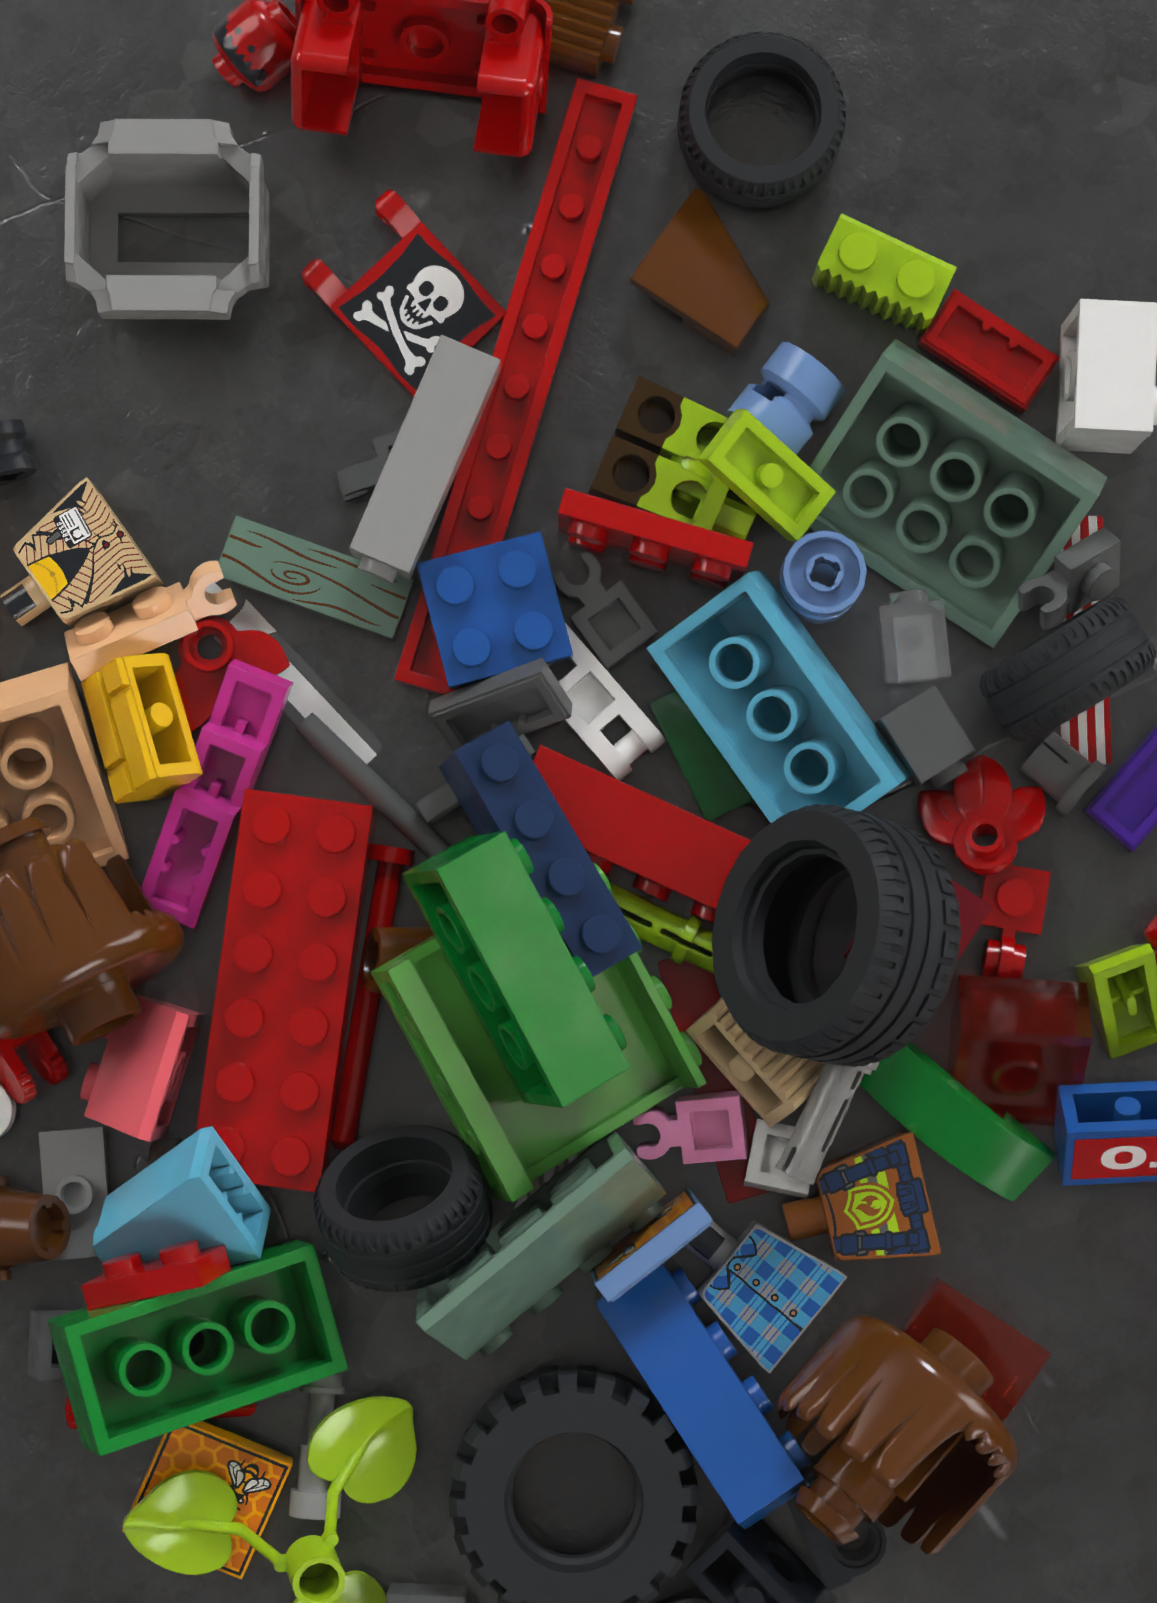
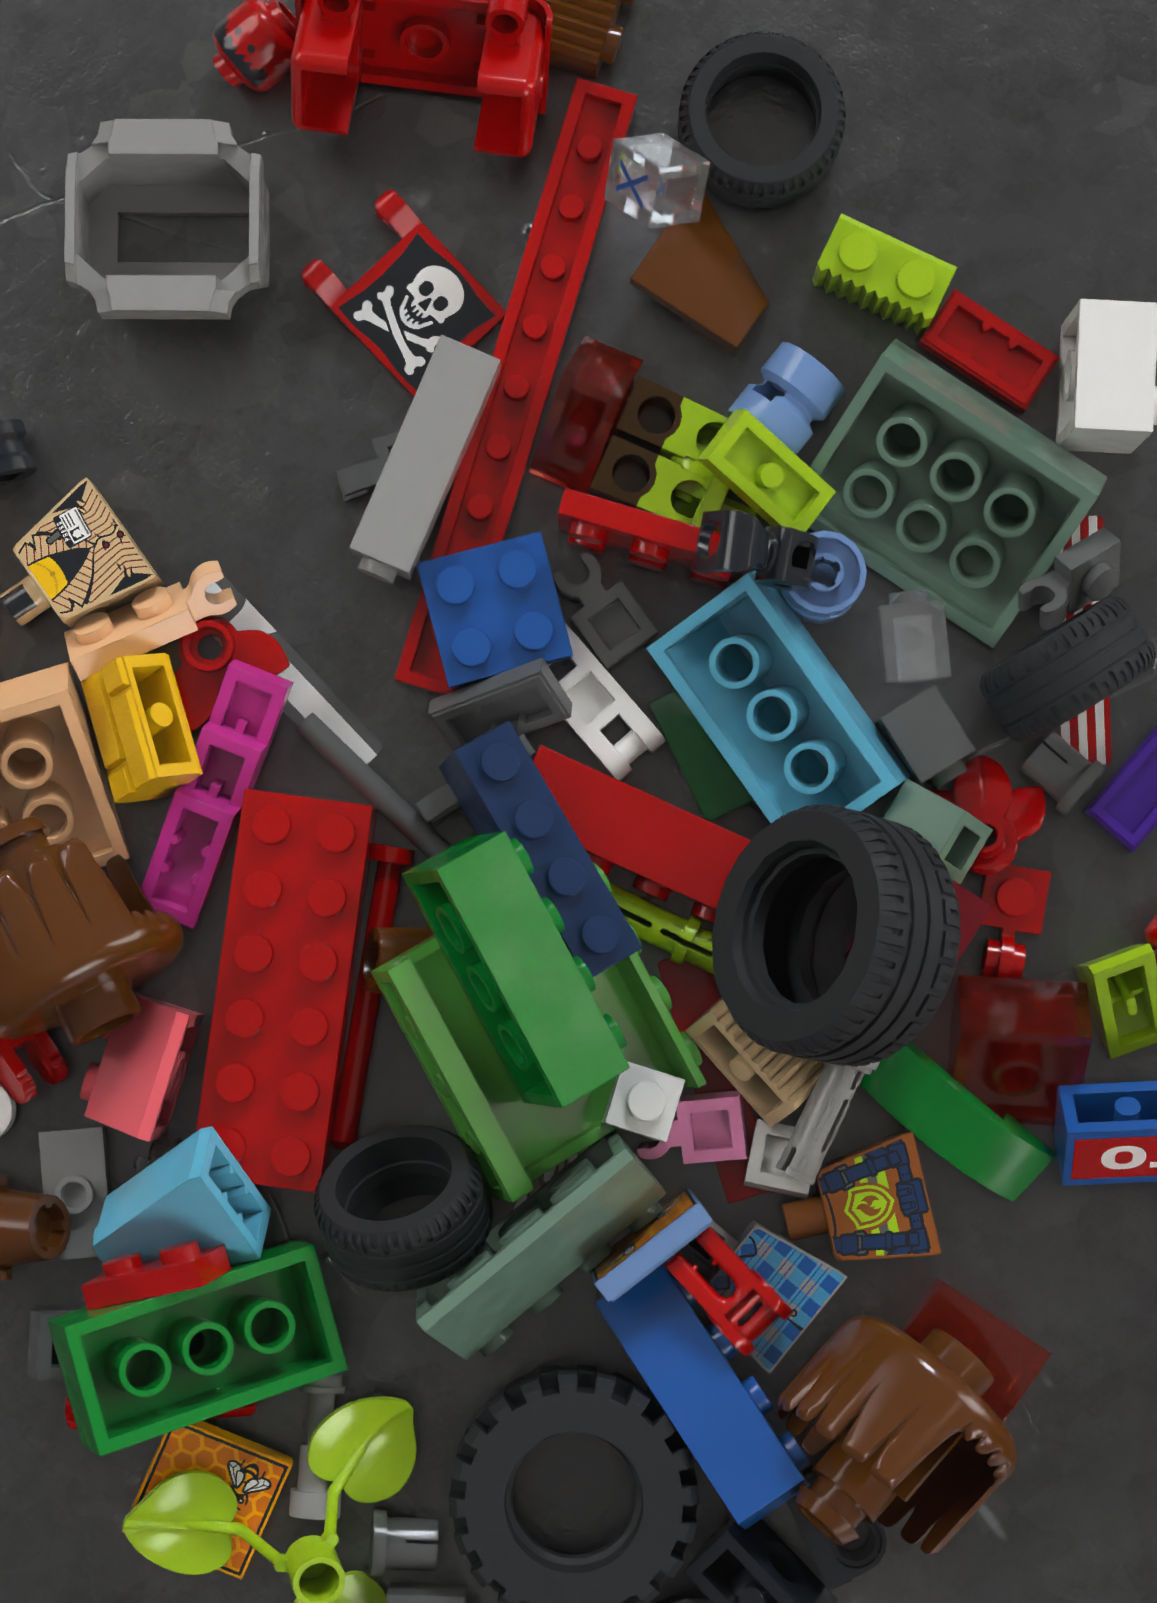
sand green tile [219,515,415,641] -> none
none -> dark grey bush [369,1510,438,1576]
none -> clear red slope [529,335,643,494]
none -> white plate [601,1061,685,1142]
none -> clear brick [604,133,710,229]
none -> red piece [663,1226,794,1357]
none -> black leg [693,510,818,592]
none -> sand green brick [882,779,993,885]

